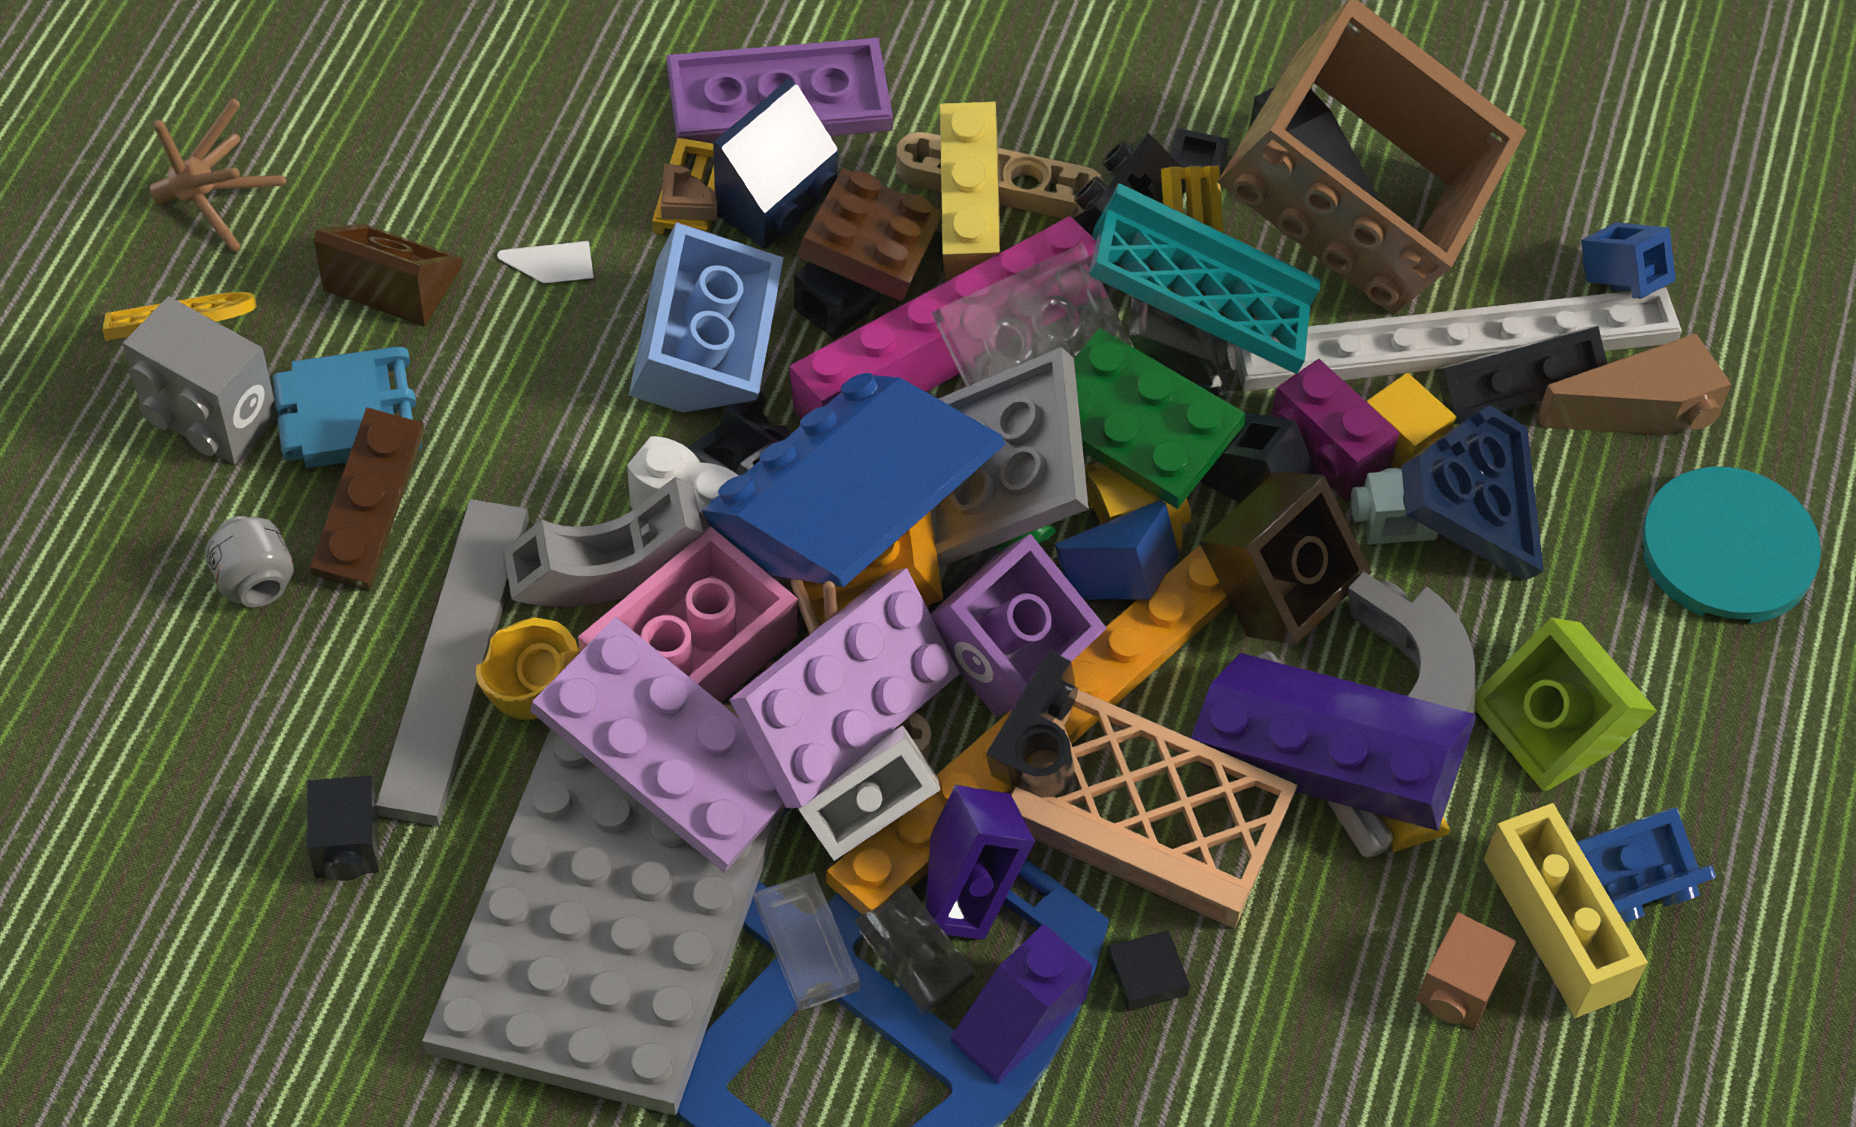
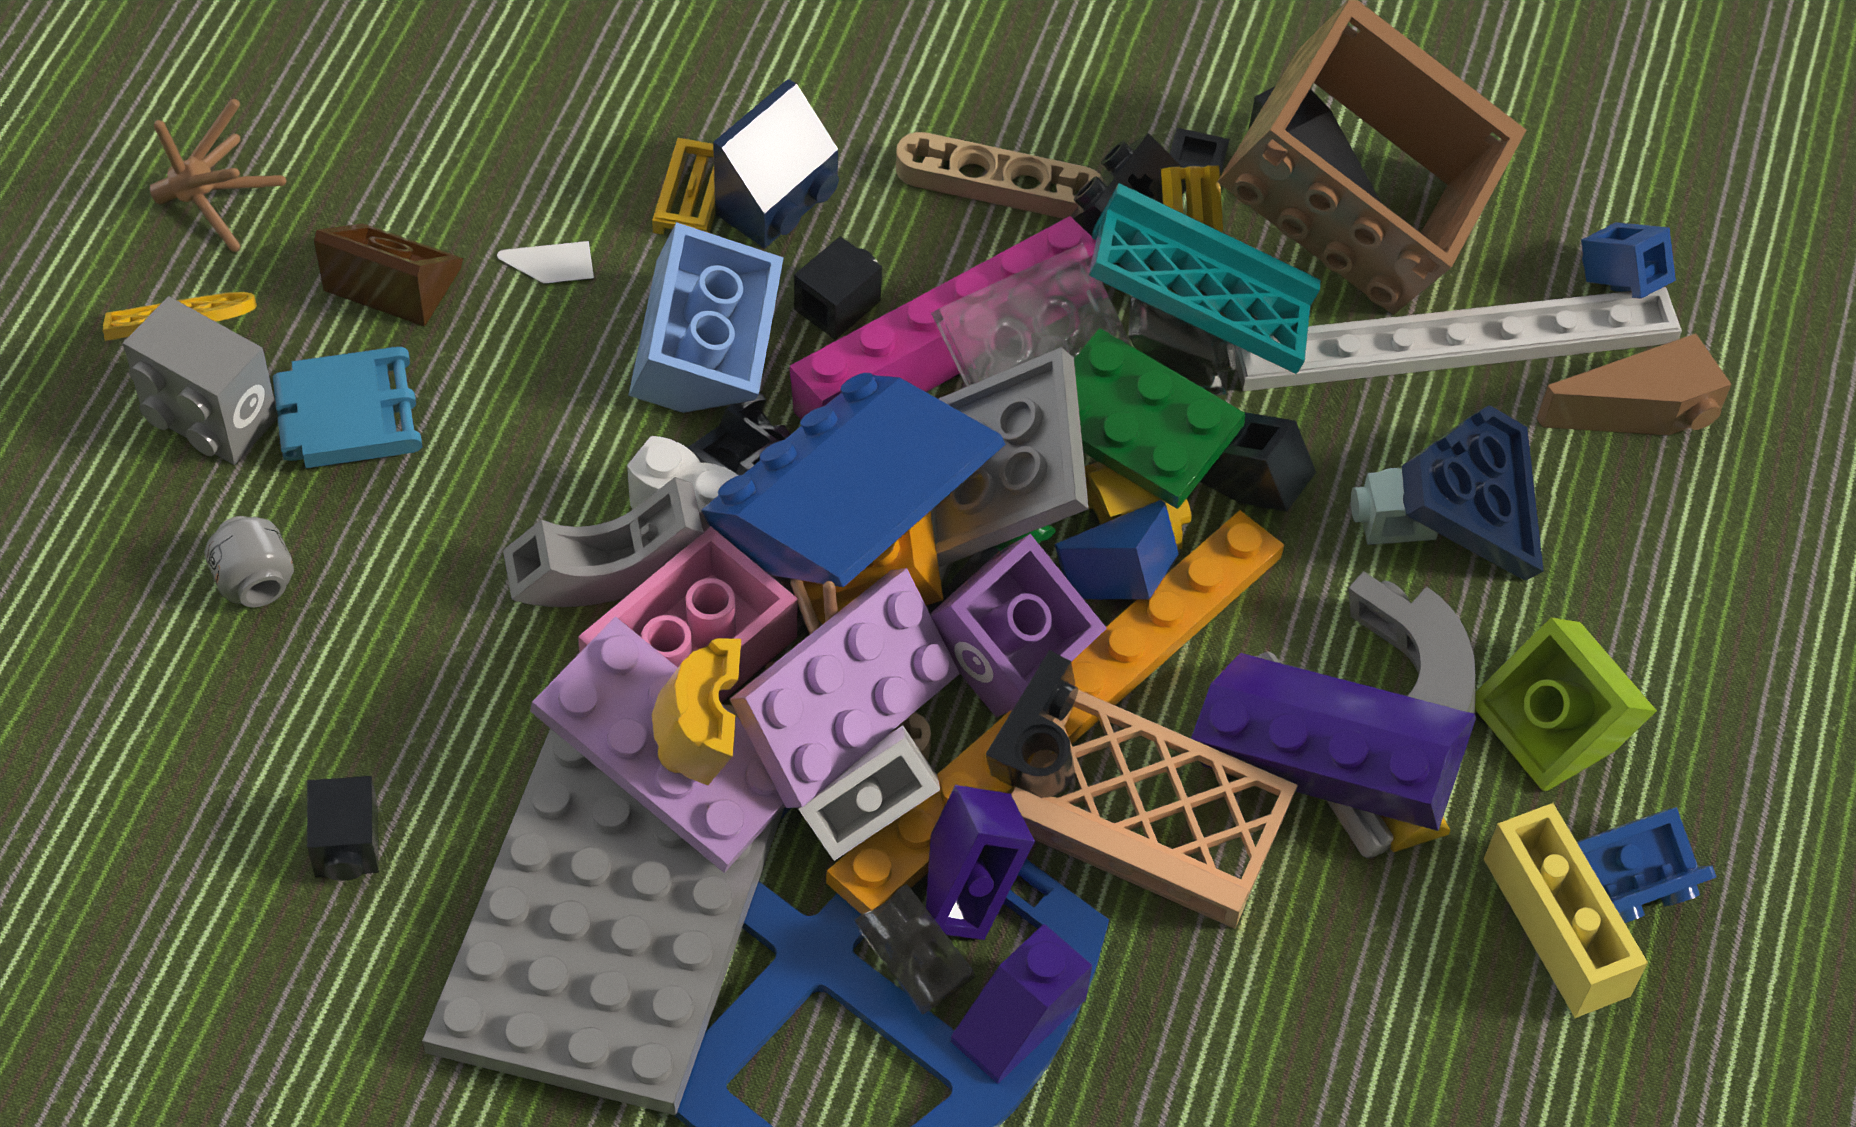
reddish brown plate [310,407,425,591] -> none
light grey tile [376,499,529,826] -> none
yellow hair [476,617,579,720] -> none
medium nougat tile [661,163,717,221] -> none
medium lavender tile [666,38,893,143] -> none
clear tile [754,872,860,1011] -> none
reddish brown plate [797,168,942,302] -> none
light yellow brick [940,102,1001,282] -> none
black tile [1107,930,1190,1012] -> none
dark brown brick [1199,471,1372,645] -> none
magenta brick [1271,359,1400,502] -> none
yellow brick [1366,372,1456,469] -> none
nougat brick [1416,912,1517,1030] -> none
black plate [1435,326,1607,424] -> none
teal tile [1642,467,1821,624] -> none
none -> yellow cylinder [652,638,741,785]

